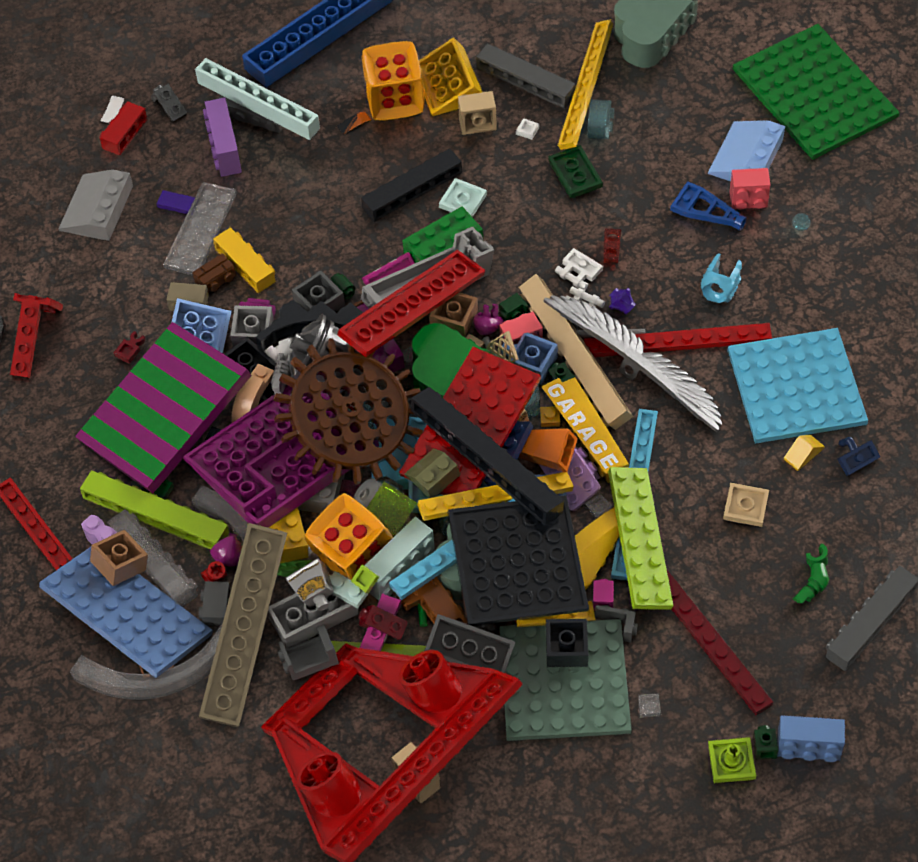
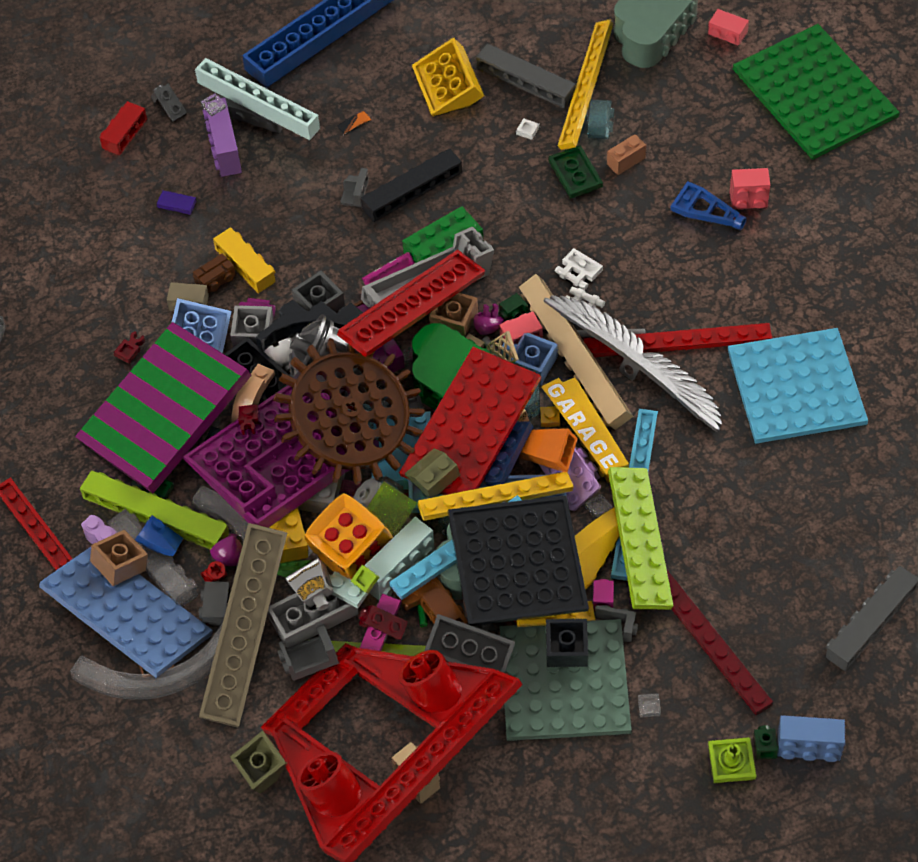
red bracket [10,293,63,378] -> none
light grey slope [59,170,133,241] -> none
white sticker [101,96,124,123] -> none
clear plate [163,182,236,275] -> none
light grey hinge [271,353,291,394] -> none
dark green brick [330,273,356,300] -> none
light orange piece [362,41,424,120] -> none
black brick [411,387,564,525] -> none
light aqua plate [439,178,487,217] -> none
tan brick [458,91,497,135] -> none
dark green brick [548,362,575,382] -> none
clear red leg [604,228,621,263] -> none
dark purple rock [609,288,636,315] -> none
medium azure piece [701,254,742,303] -> none
light blue slope [708,121,785,181] -> none
tan plate [723,483,769,527] -> none
yellow slope [784,435,825,471] -> none
clear light blue plate [792,213,810,231] -> none
green piece [793,543,829,603] -> none
dark blue plate [837,437,880,476] -> none
none -> blue plate [135,515,183,556]
none -> clear plate [201,93,226,117]
none -> olive slope [230,731,287,794]
none -> dark red plate [238,405,259,435]
none -> dark grey panel [341,168,369,207]
none -> nougat brick [607,134,646,175]
none -> coral brick [708,9,749,46]

